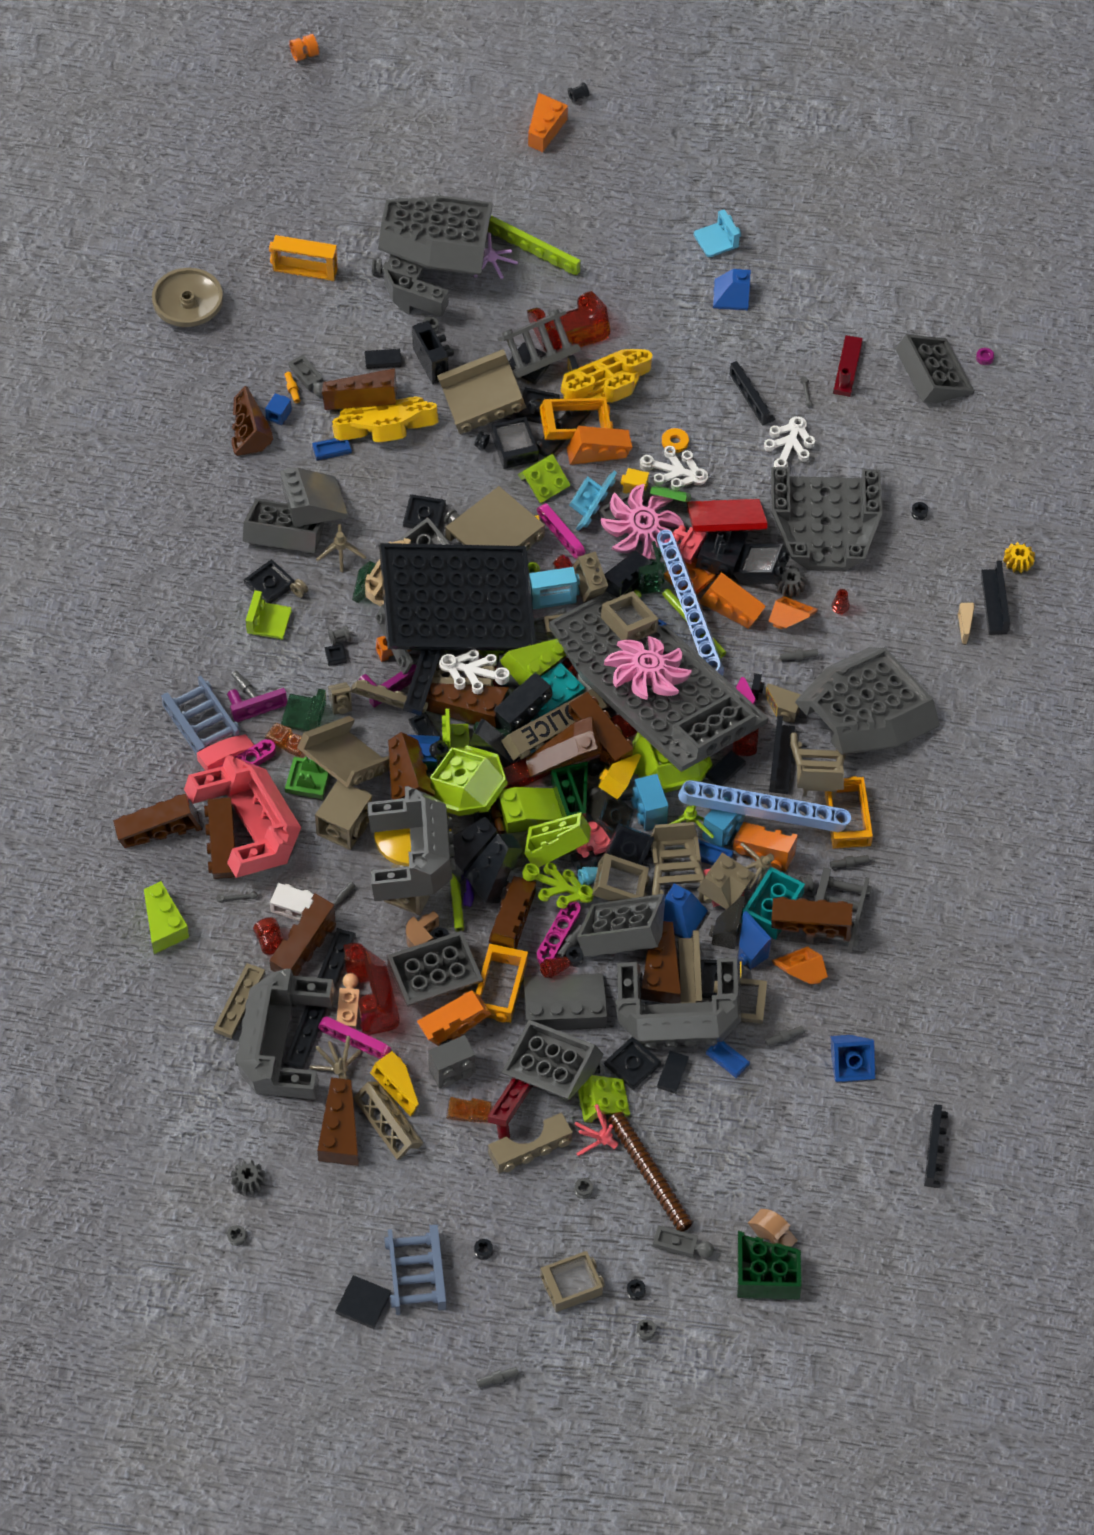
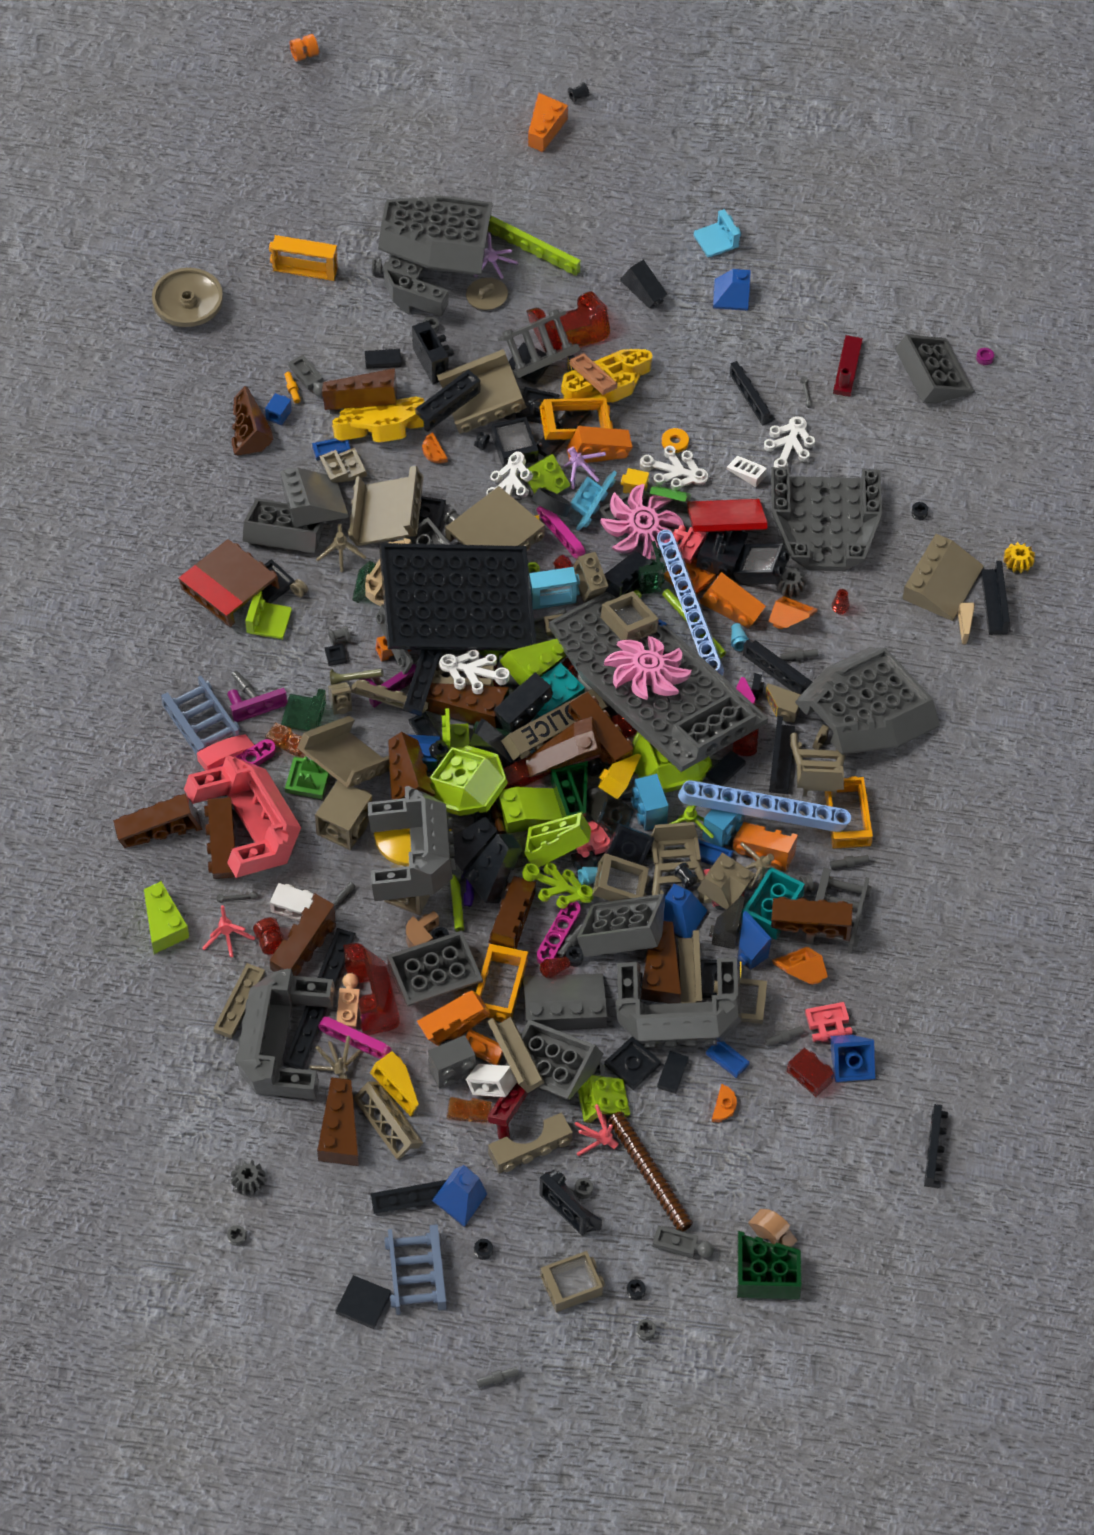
none -> reddish brown panel [178,539,280,627]
none -> coral plant [202,905,255,957]
none -> dark tan slope [319,448,367,482]
none -> olive piece [330,669,384,686]
none -> panel [348,466,424,546]
none -> black hinge [370,1179,447,1214]
none -> black fence [415,369,480,432]
none -> orange plate [422,432,448,464]
none -> blue slope [432,1165,487,1227]
none -> dark tan shield [466,278,508,310]
none -> orange plate [466,1029,503,1065]
none -> white brick [466,1064,517,1097]
none -> white plant [486,452,533,498]
none -> dark tan fence [488,1017,545,1093]
none -> black tyre [531,487,571,517]
none -> black slope [539,1170,602,1236]
none -> lavender plant [564,447,606,489]
none -> nougat tile [570,353,618,395]
none -> black slope [620,259,667,308]
none -> black bush [673,863,698,889]
none -> orange plate [711,1084,737,1122]
none -> white slope [727,456,767,487]
none -> medium azure cone [731,623,749,651]
none -> black fence [743,640,813,694]
none -> clear red brick [786,1047,834,1097]
none -> coral plate [805,1002,853,1042]
none -> dark tan tile [812,725,829,750]
none -> dark tan slope [902,534,984,621]

